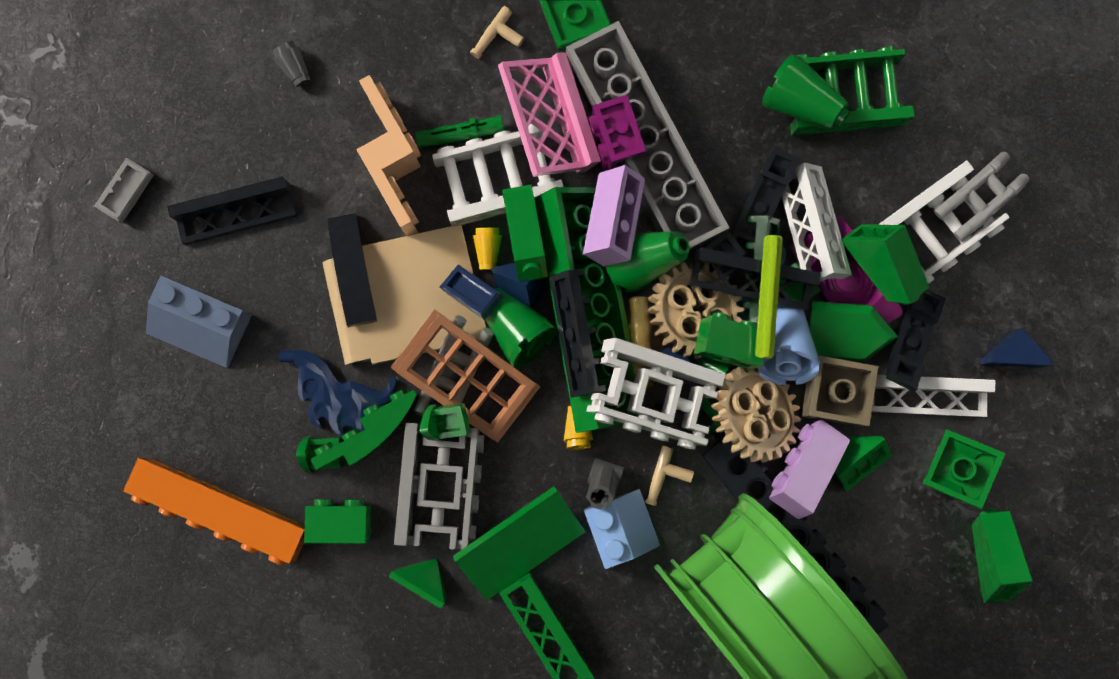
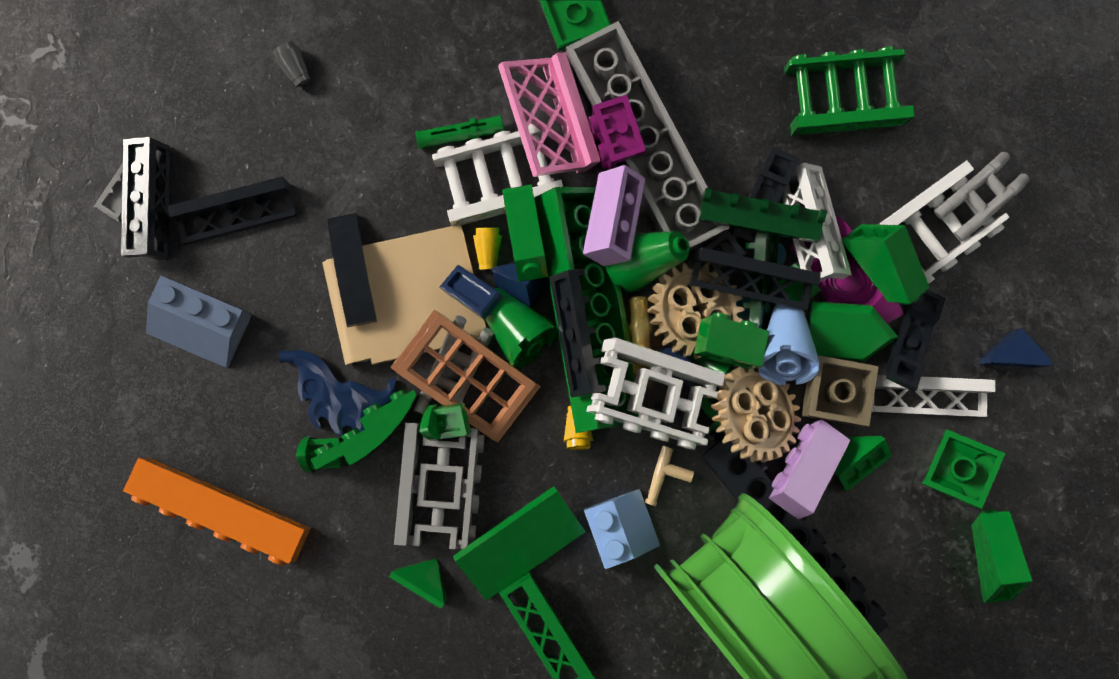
green brick [304,499,371,543] -> none
light nougat bracket [356,75,421,236] -> none
tan piece [470,6,524,59] -> none
dark grey piece [586,458,624,510] -> none
lime axle [755,235,783,359] -> none
green cone [762,54,850,129] -> none
none -> black fence [121,137,170,260]
none -> dark green hinge [698,188,827,243]

